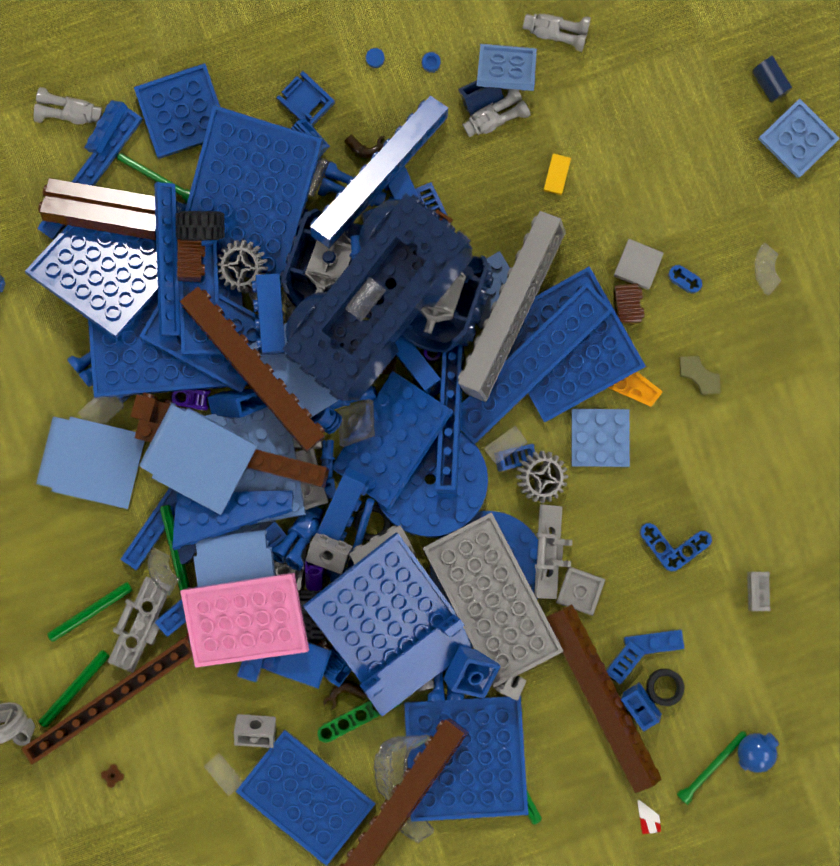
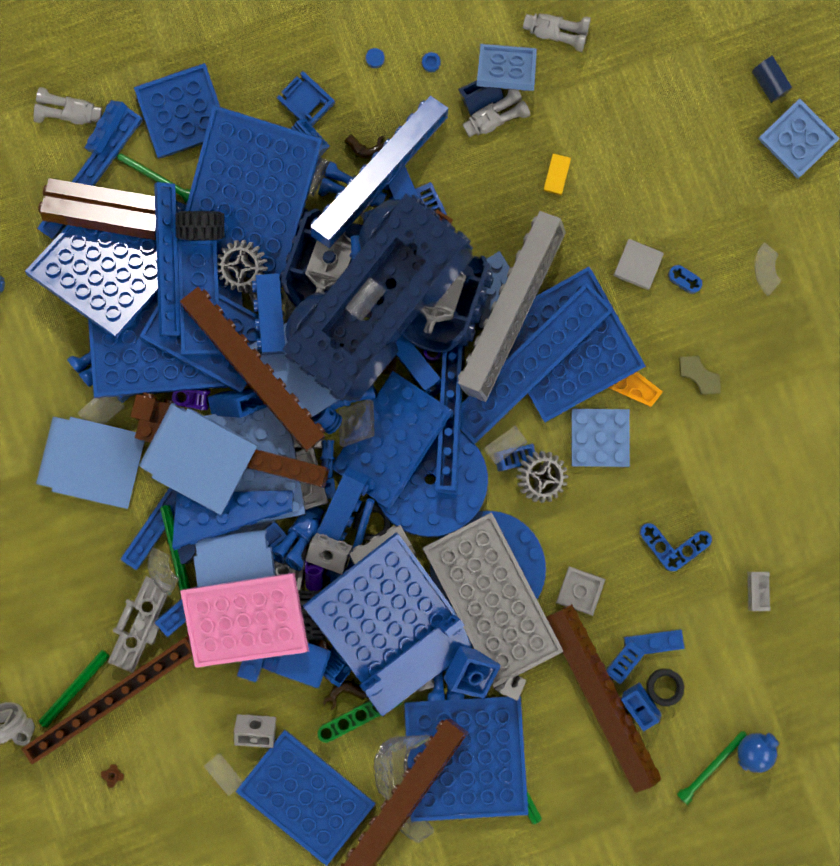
green axle [47,582,133,642] -> none
reddish brown brick [177,239,205,282] -> none
light grey piece [534,505,573,599] -> none
reddish brown brick [613,284,645,325] -> none
white sticker [638,800,661,834] -> none

